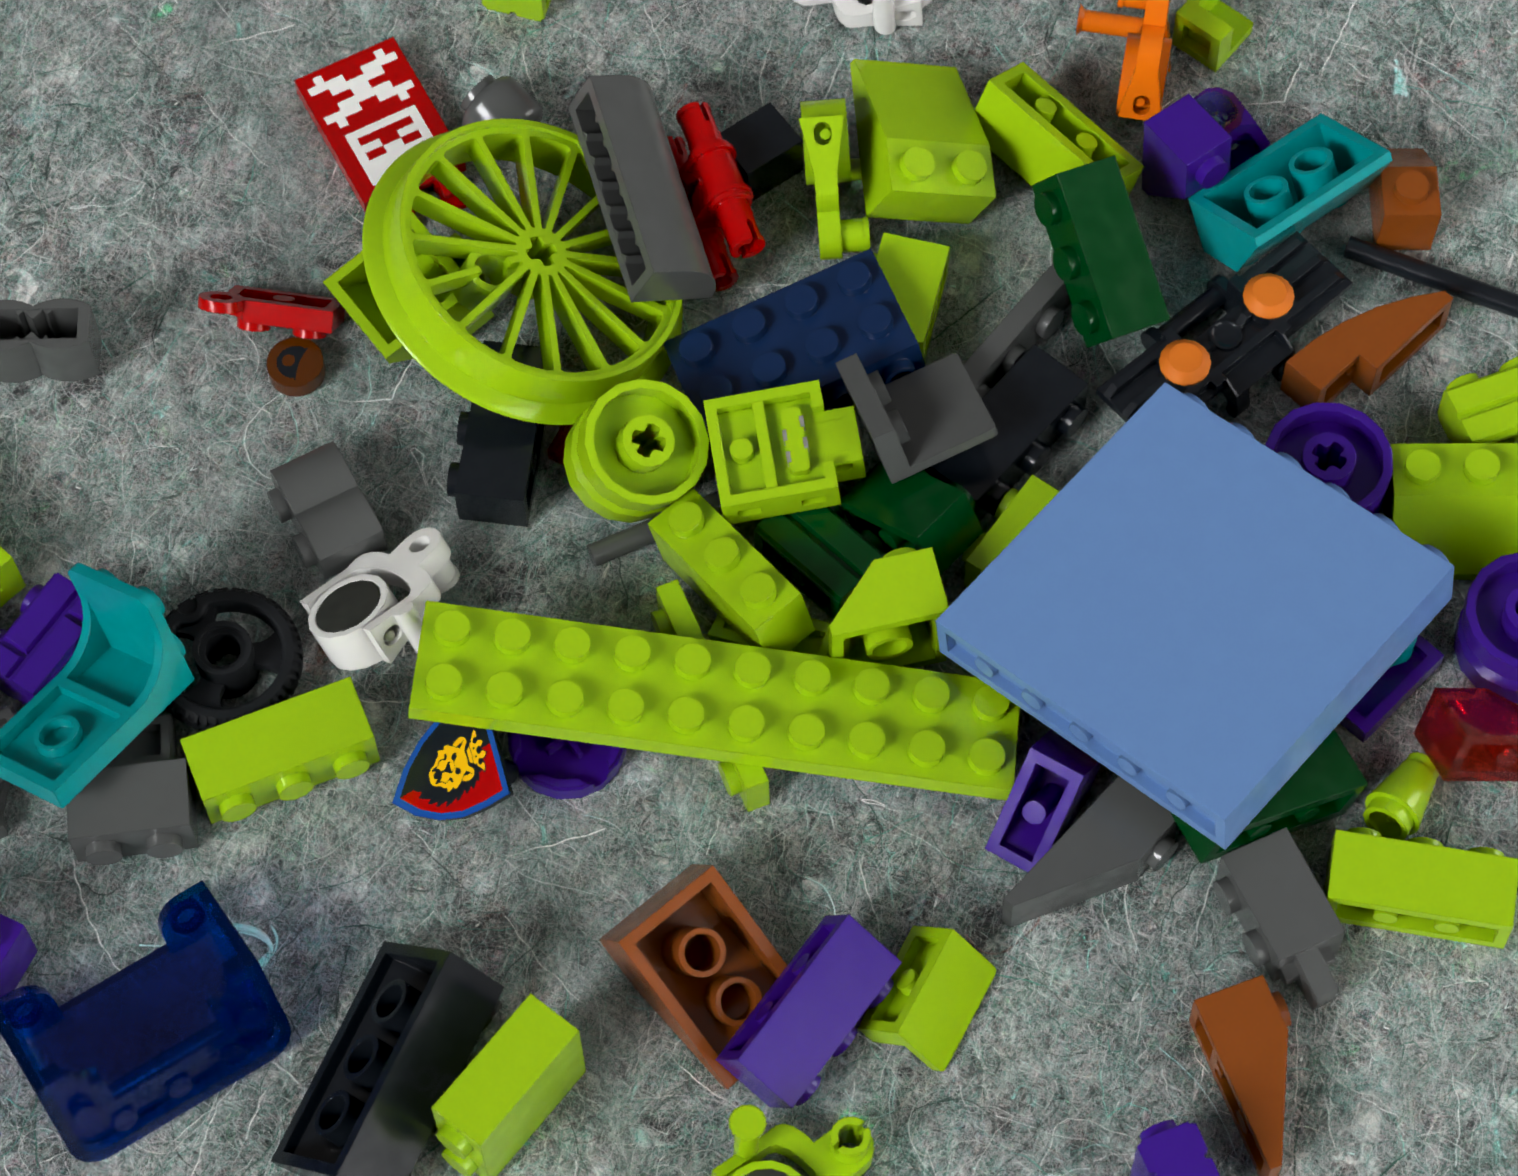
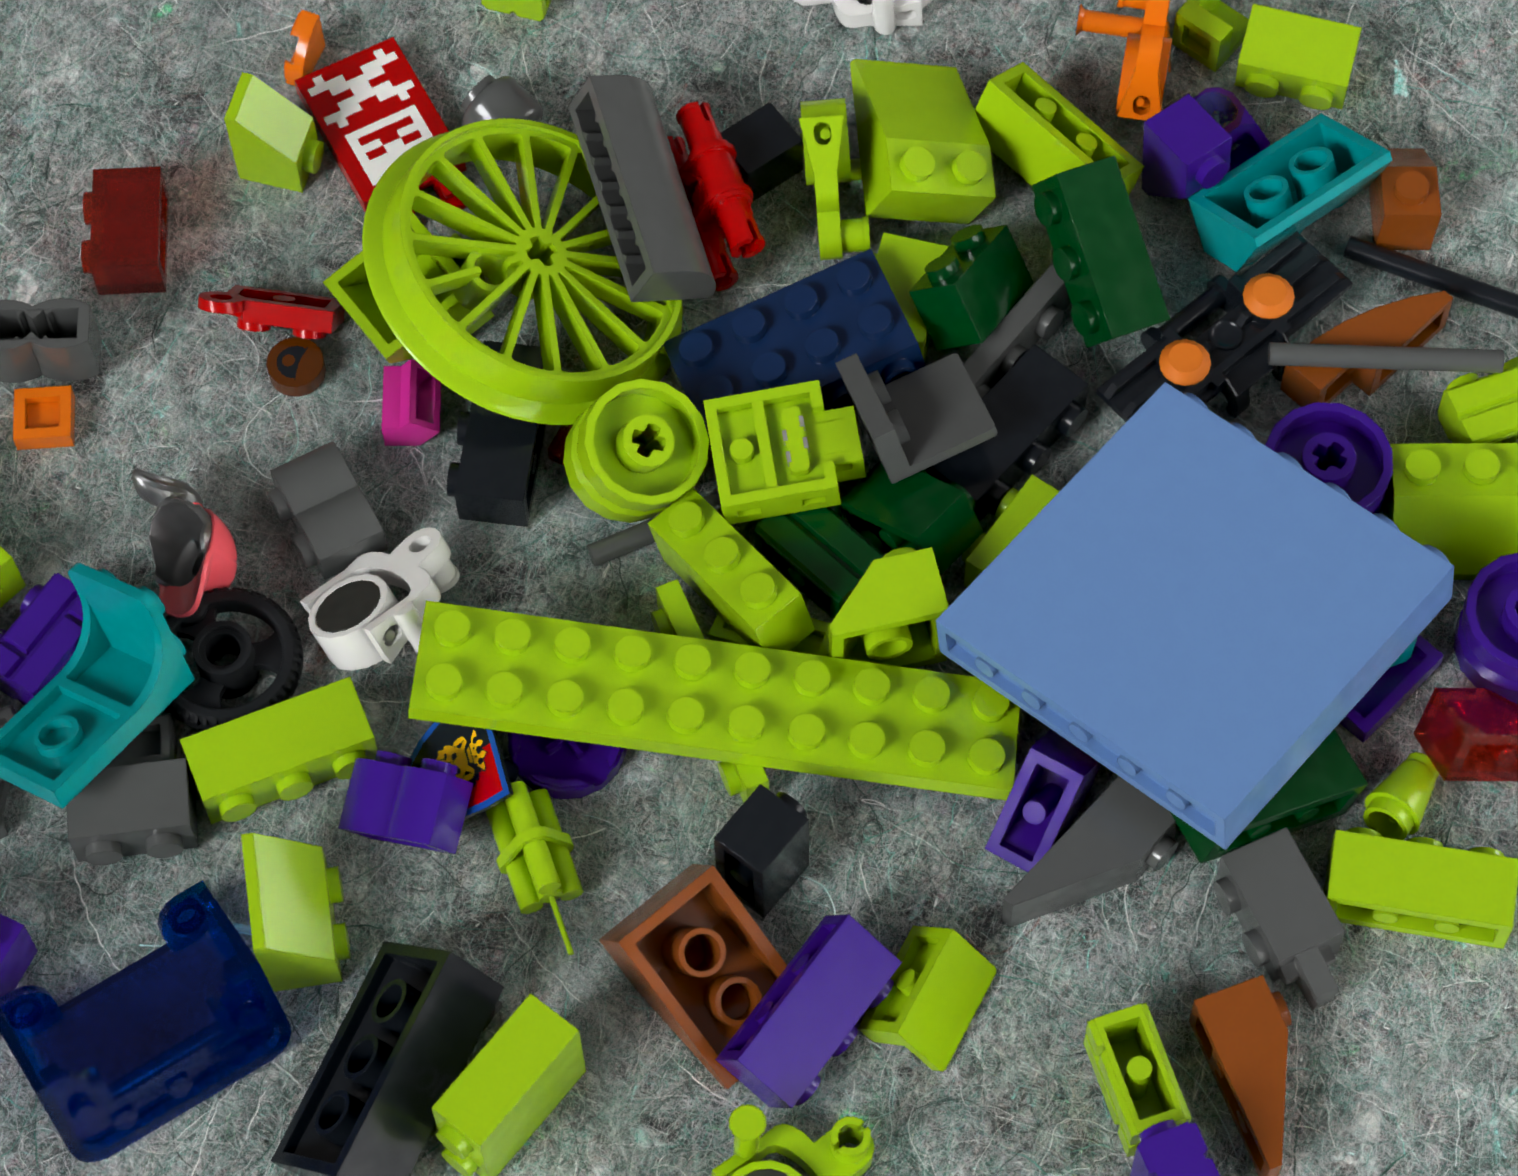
none -> orange tile [13,385,75,450]
none -> clear red brick [81,167,169,295]
none -> flat silver hair [132,469,237,618]
none -> lime slope [224,72,324,193]
none -> lime slope [241,833,351,993]
none -> orange tile [284,10,326,86]
none -> dark purple brick [338,750,474,854]
none -> dark pink piece [381,359,441,446]
none -> lime piece [485,781,584,956]
none -> black brick [714,784,809,918]
none -> dark green brick [909,224,1034,350]
none -> lime brick [1083,1003,1192,1157]
none -> lime brick [1234,4,1362,110]
none -> dark grey bar [1268,342,1504,373]

